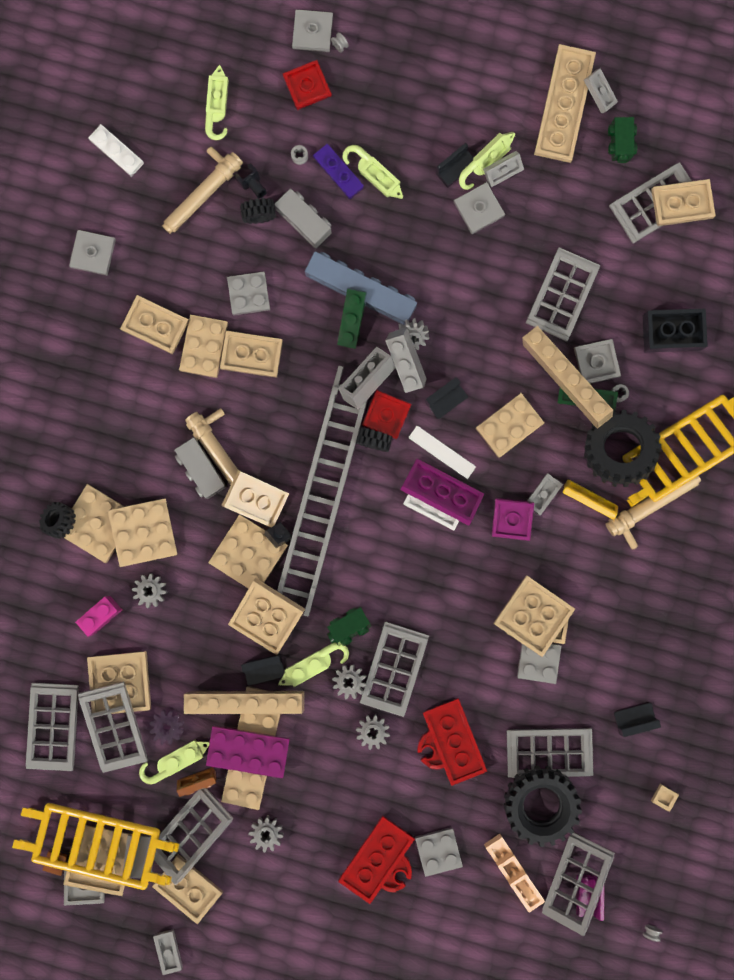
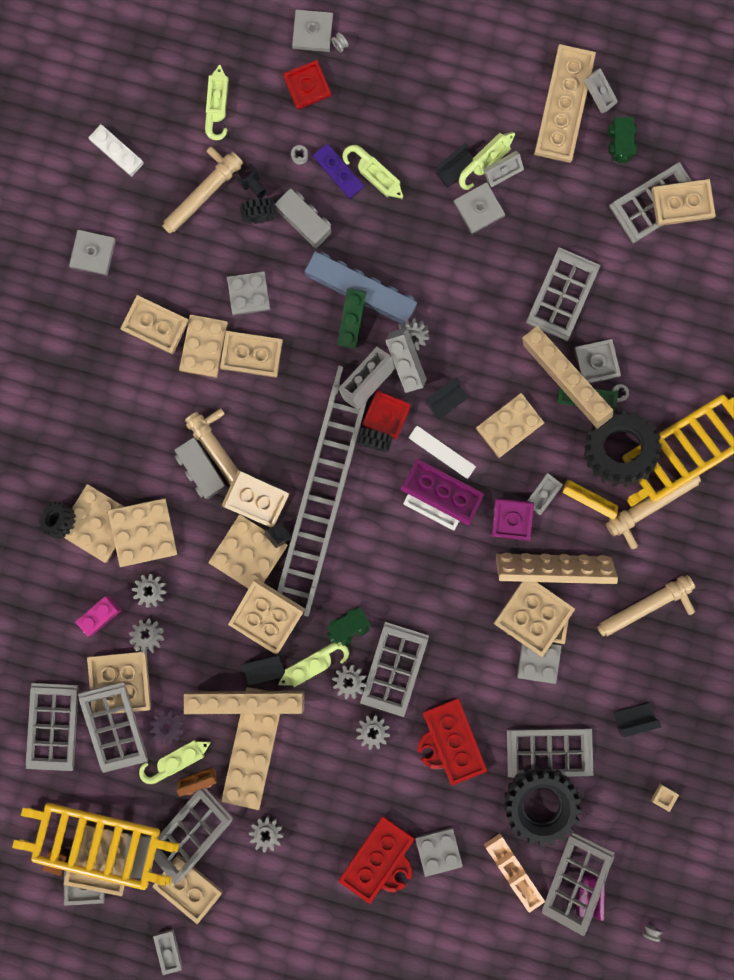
magenta plate [206,725,290,778] -> none
black brick [642,308,708,353] -> none
none -> light grey gear [129,619,164,654]
none -> tan plate [496,553,618,584]
none -> tan cylinder [597,575,695,637]

